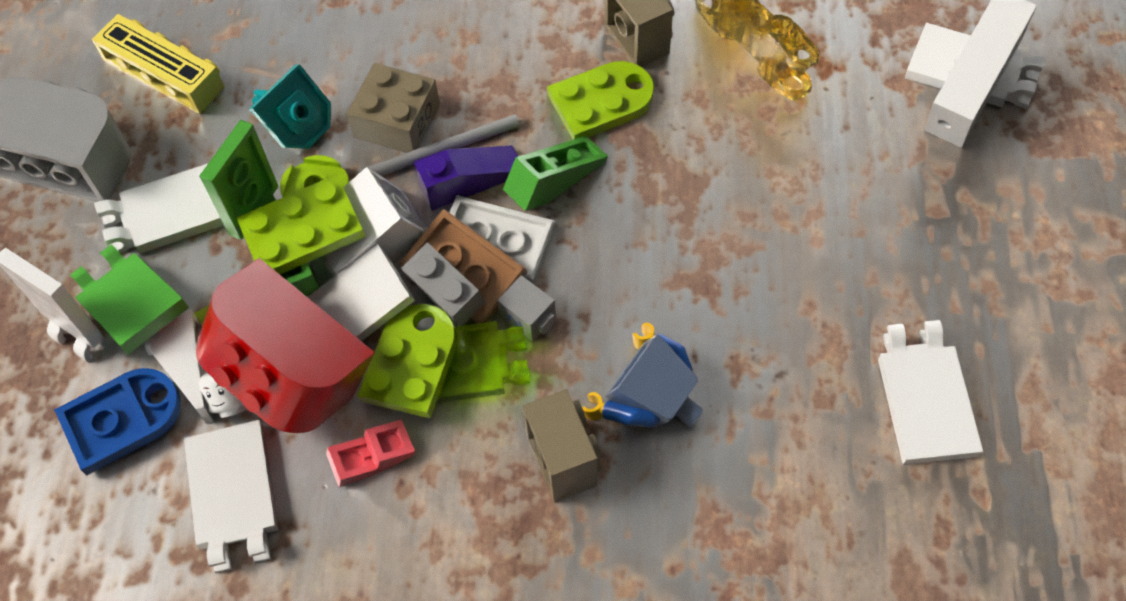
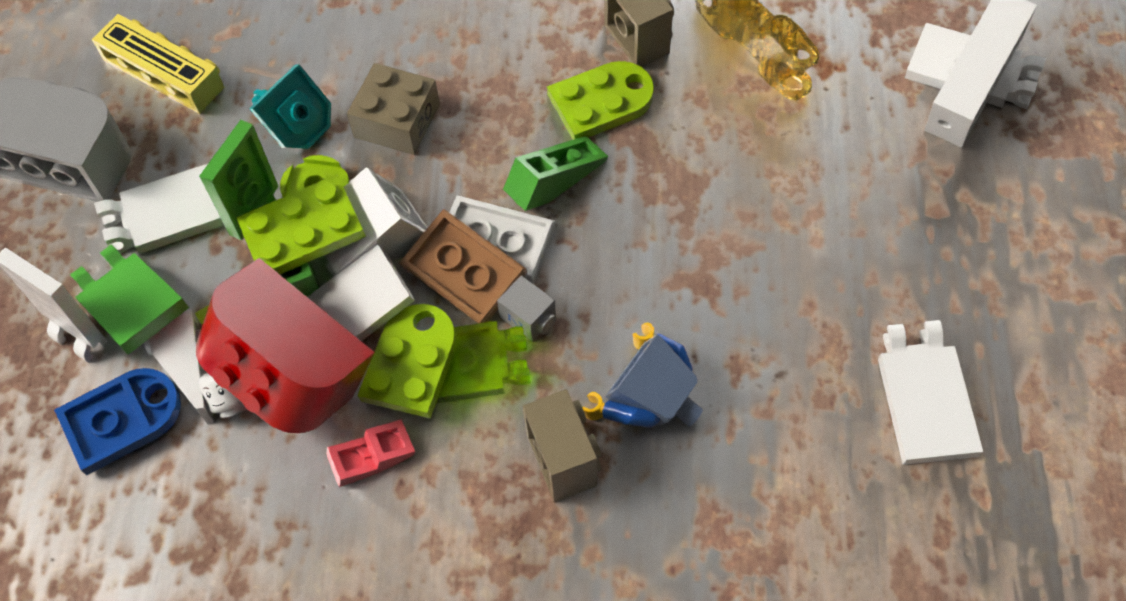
white tile [184,420,279,573] -> none
light grey piece [358,114,520,176] -> none
light grey brick [401,242,486,328] -> none
dark purple slope [414,145,518,211] -> none

